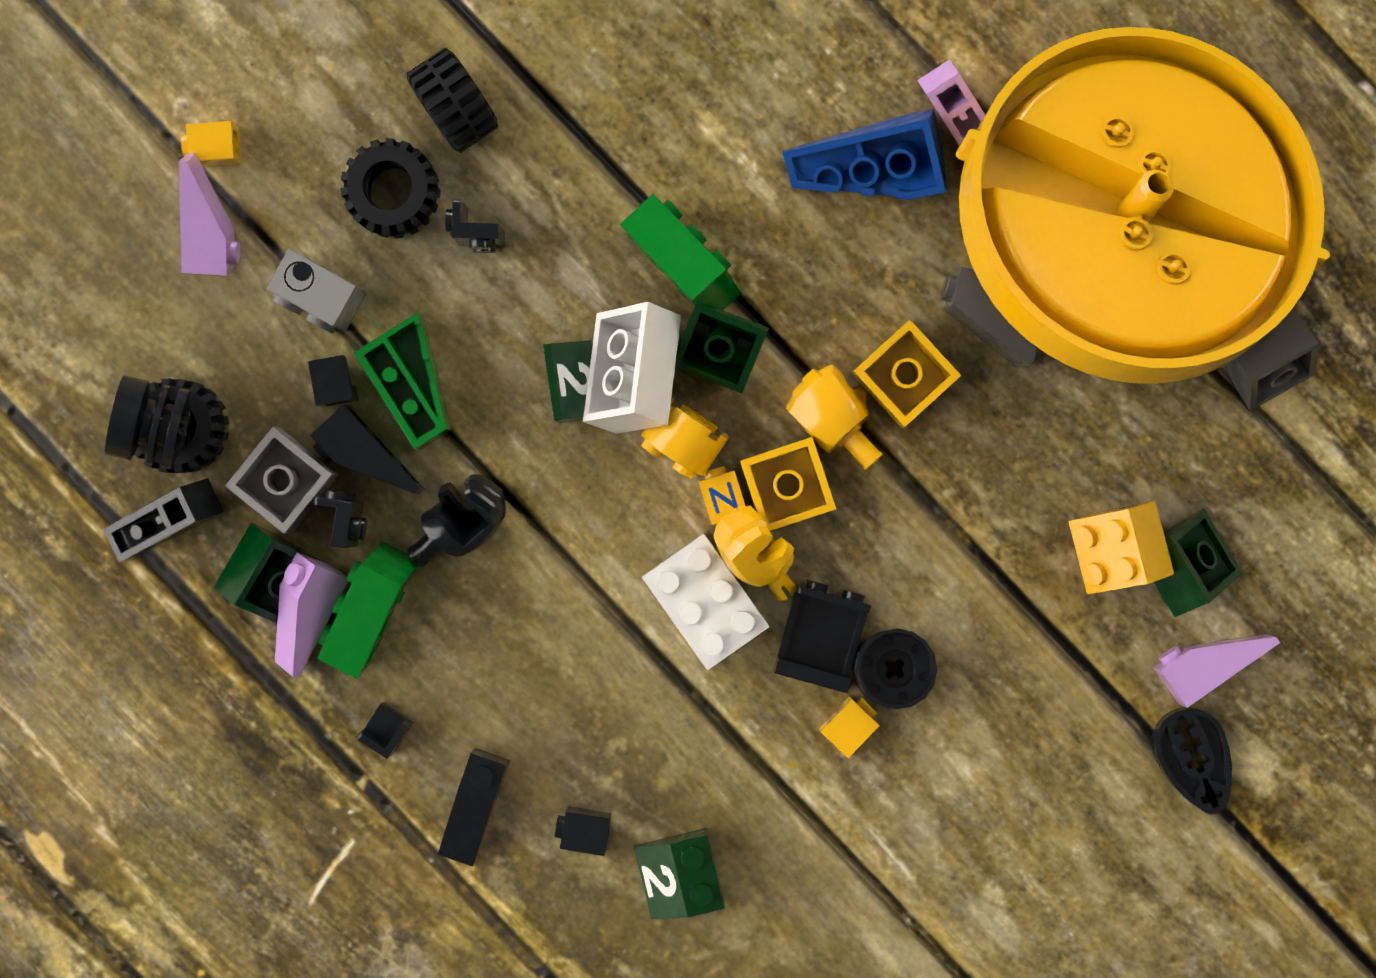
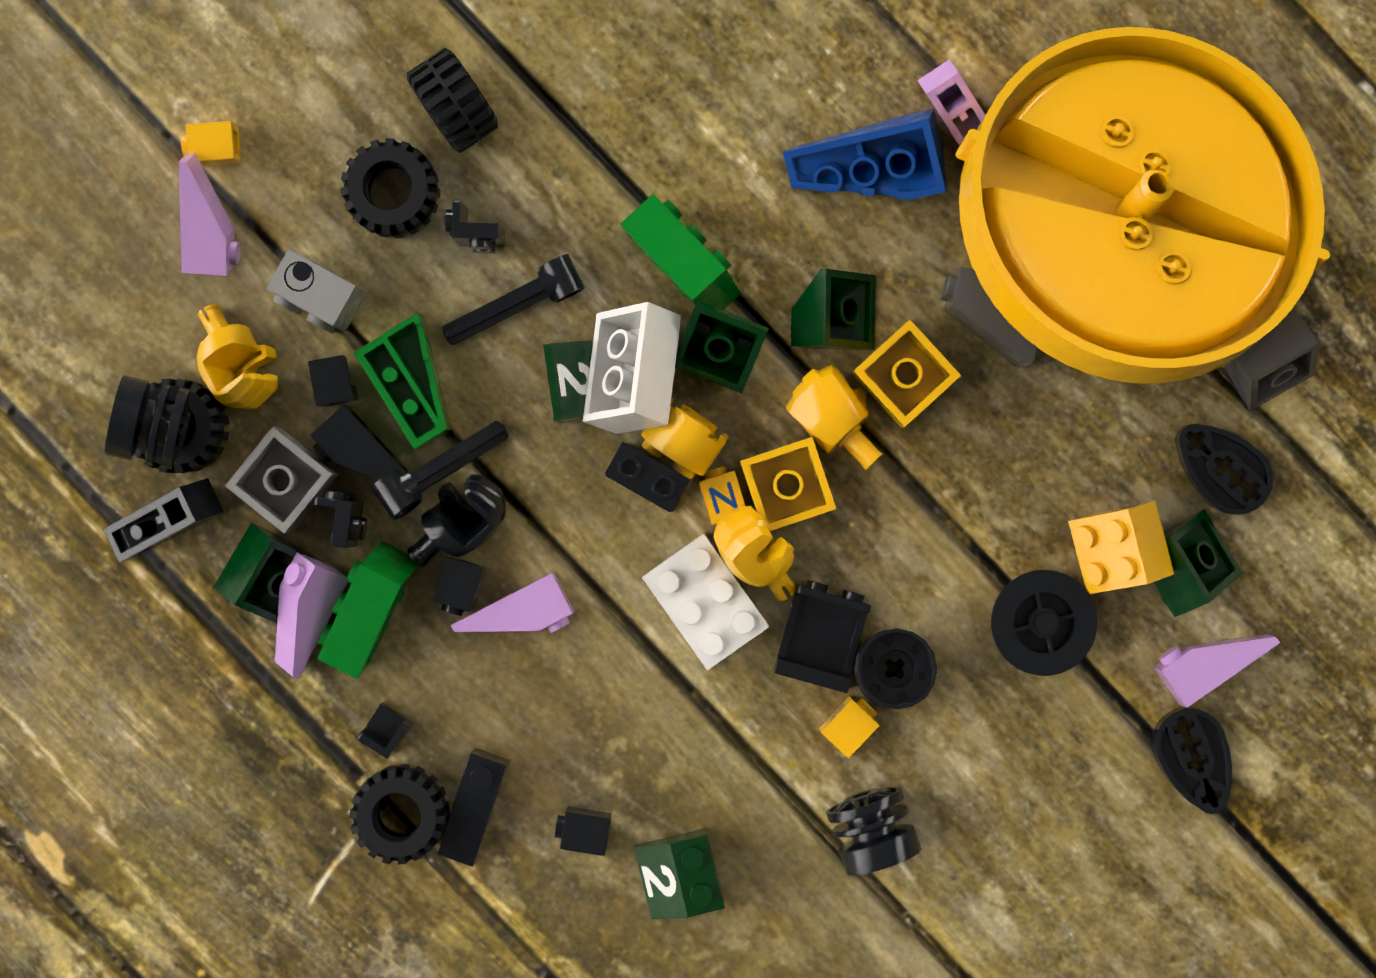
none -> yellow piece [197,304,278,410]
none -> black tyre [349,764,450,865]
none -> black axle [371,421,509,520]
none -> black brick [434,556,486,616]
none -> black axle [442,254,585,345]
none -> lavender slope [451,572,575,633]
none -> black panel [605,442,690,512]
none -> dark green slope [791,269,876,350]
none -> black wheel [826,787,922,876]
none -> black wheel [991,570,1097,676]
none -> black piece [1175,424,1273,515]

